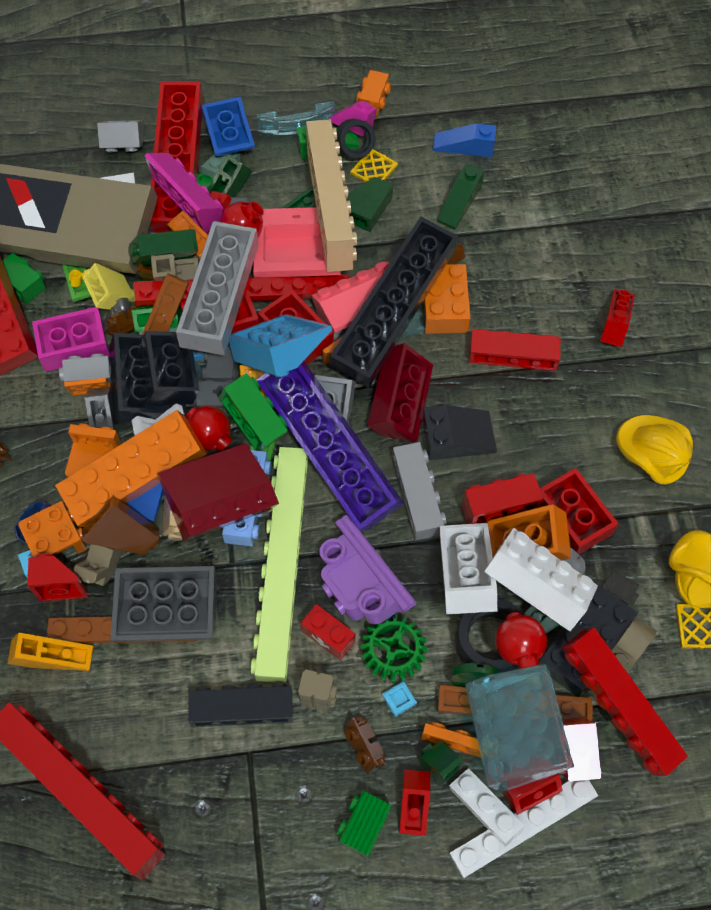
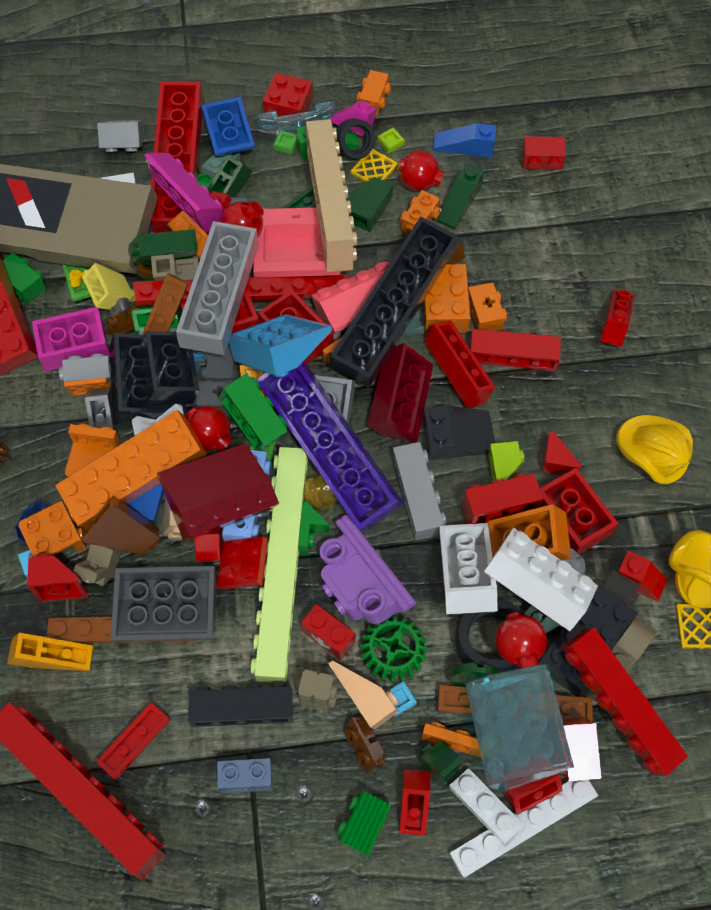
none -> red plate [96,703,171,781]
none -> red slope [194,528,223,561]
none -> red plate [217,536,268,590]
none -> sand blue brick [217,758,273,794]
none -> red brick [263,73,313,127]
none -> bright green tile [274,130,297,154]
none -> green slope [298,501,329,555]
none -> clear yellow hair [303,475,335,511]
none -> light nougat slope [328,661,400,729]
none -> lime tile [377,128,405,154]
none -> red brick [397,150,444,192]
none -> orange brick [400,190,441,236]
none -> red brick [424,320,496,408]
none -> orange brick [468,283,507,331]
none -> lime slope [488,441,524,481]
none -> red brick [522,136,566,170]
none -> red slope [542,431,582,475]
none -> red slope [613,551,667,602]

